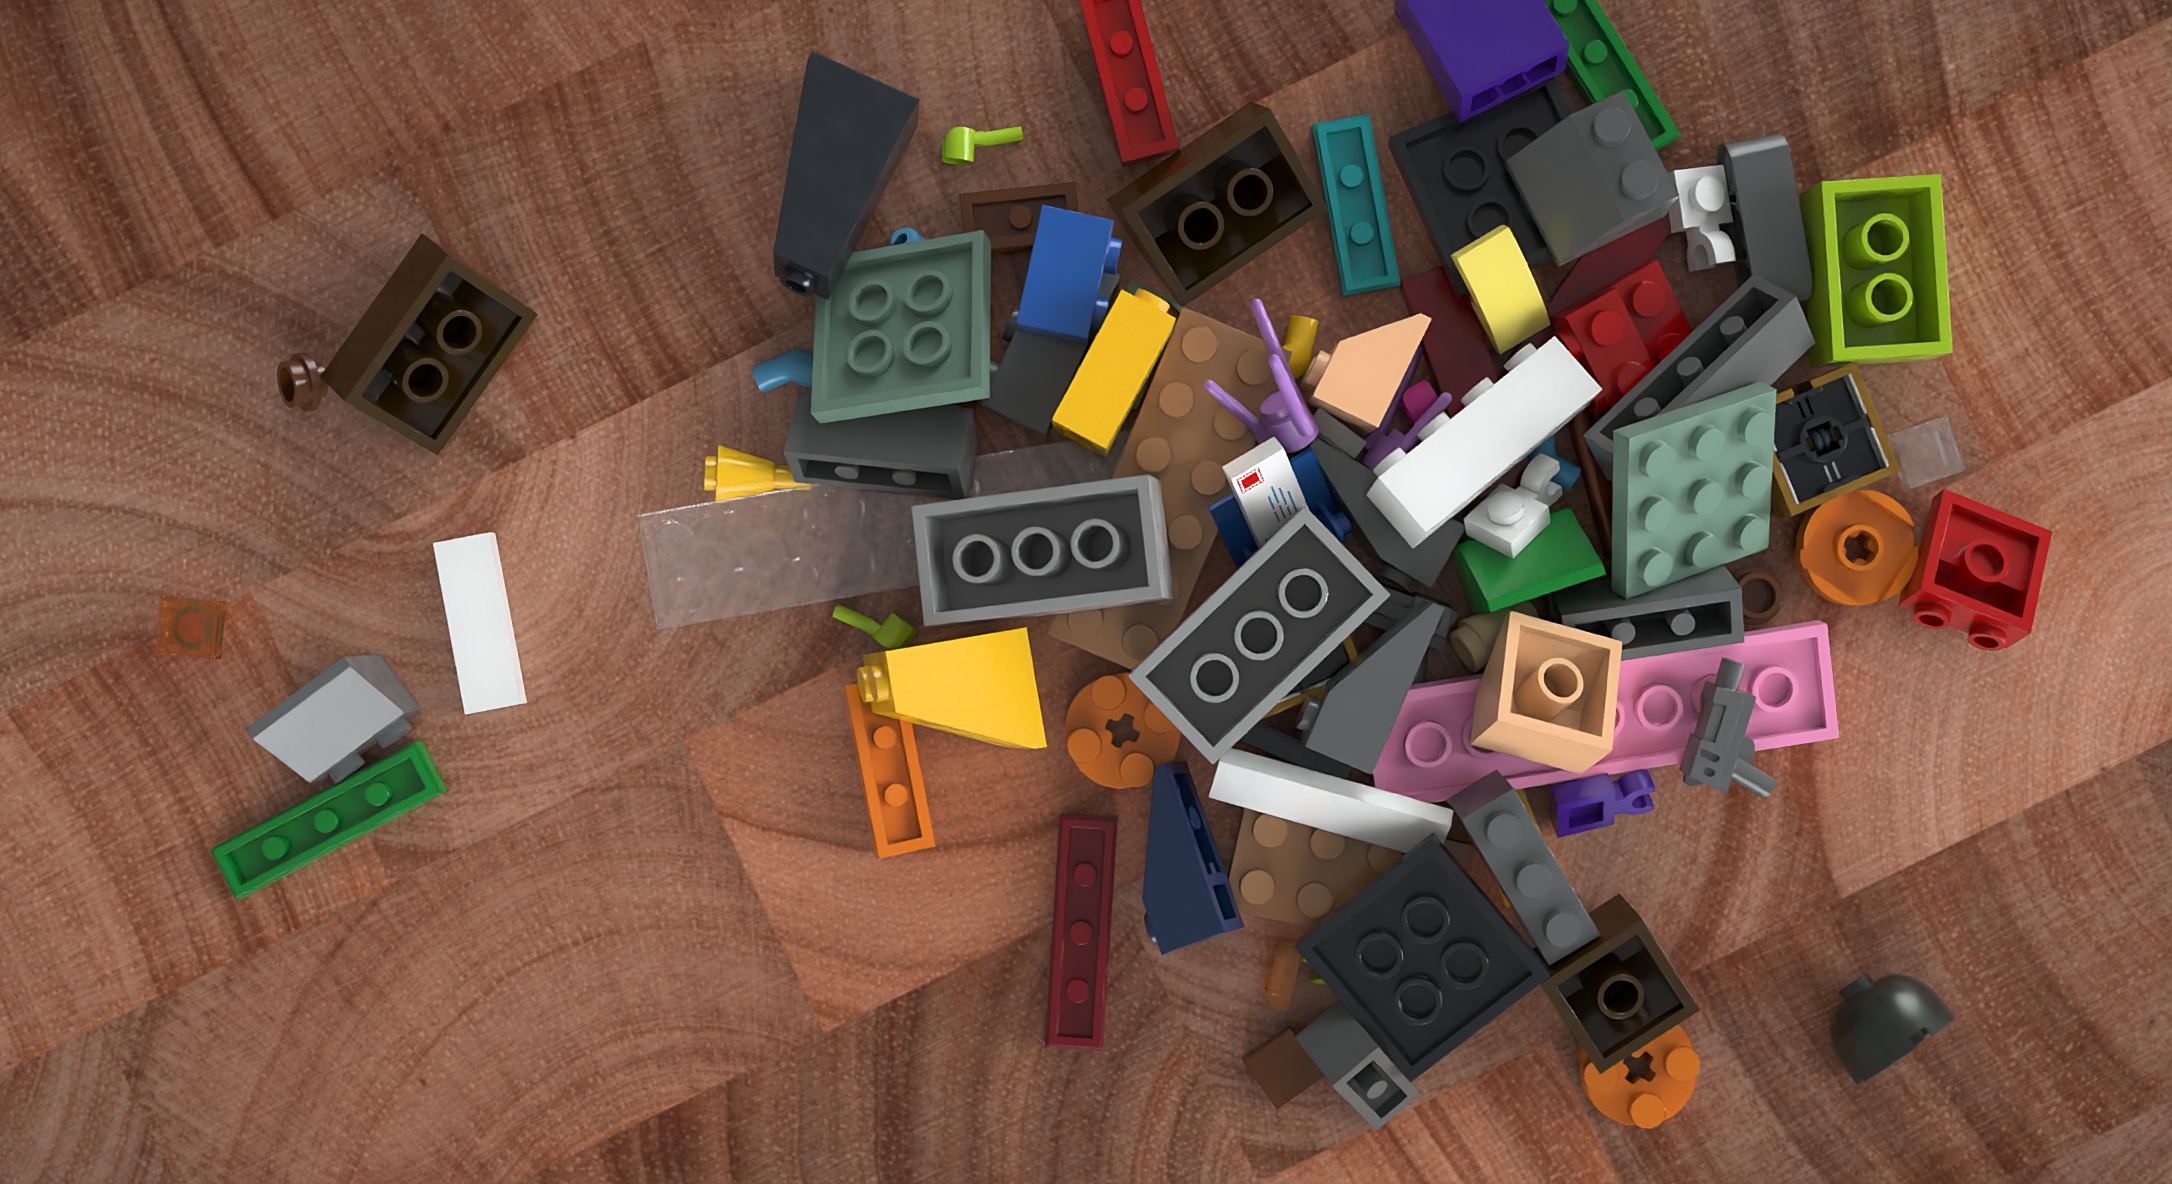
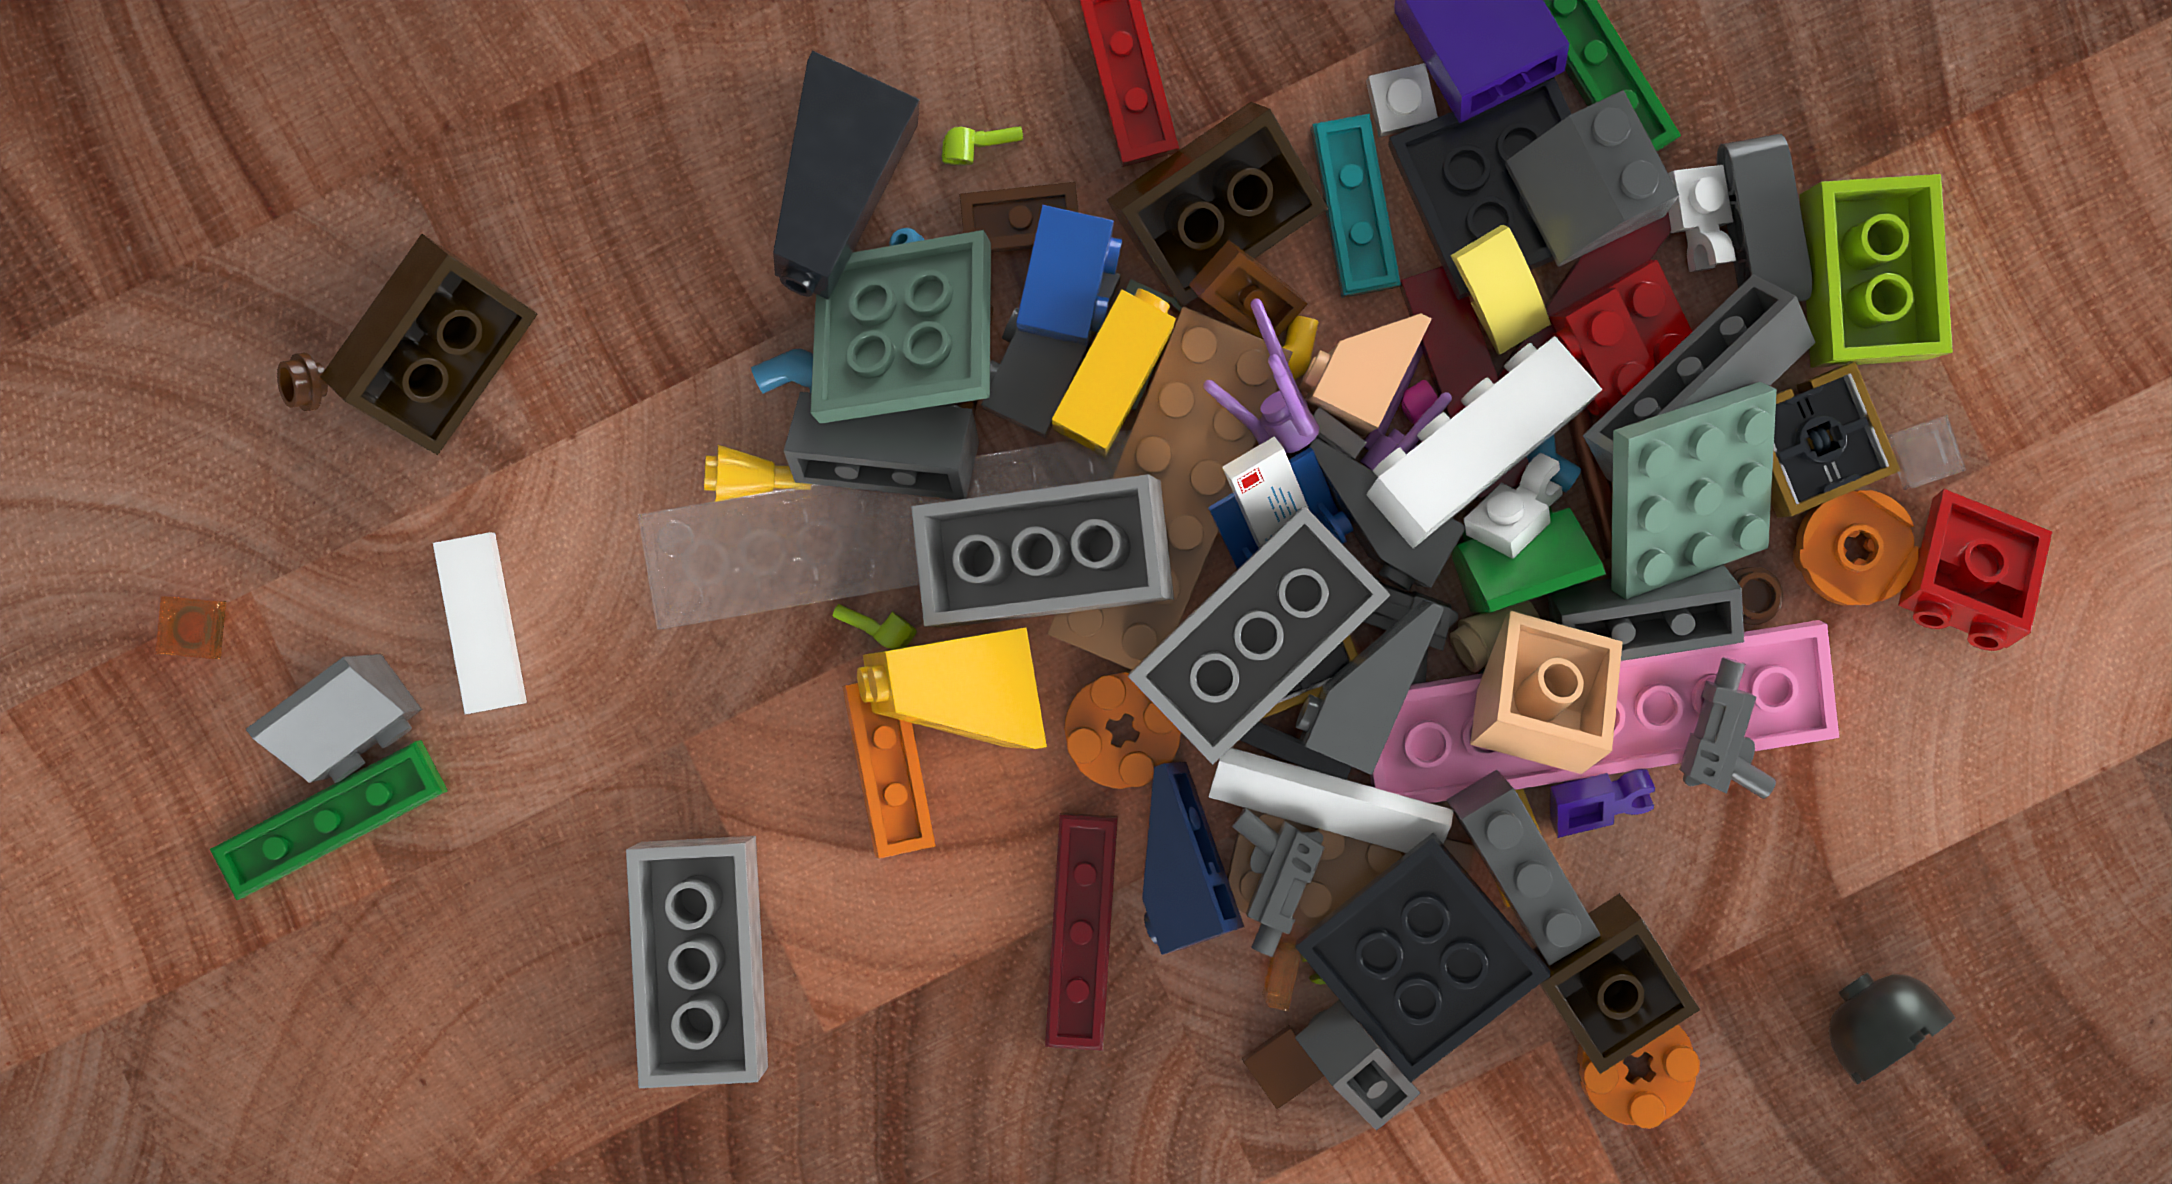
none -> light grey brick [626,836,768,1088]
none -> reddish brown plate [1189,240,1308,340]
none -> dark grey piece [1232,808,1325,957]
none -> white plate [1366,63,1438,137]

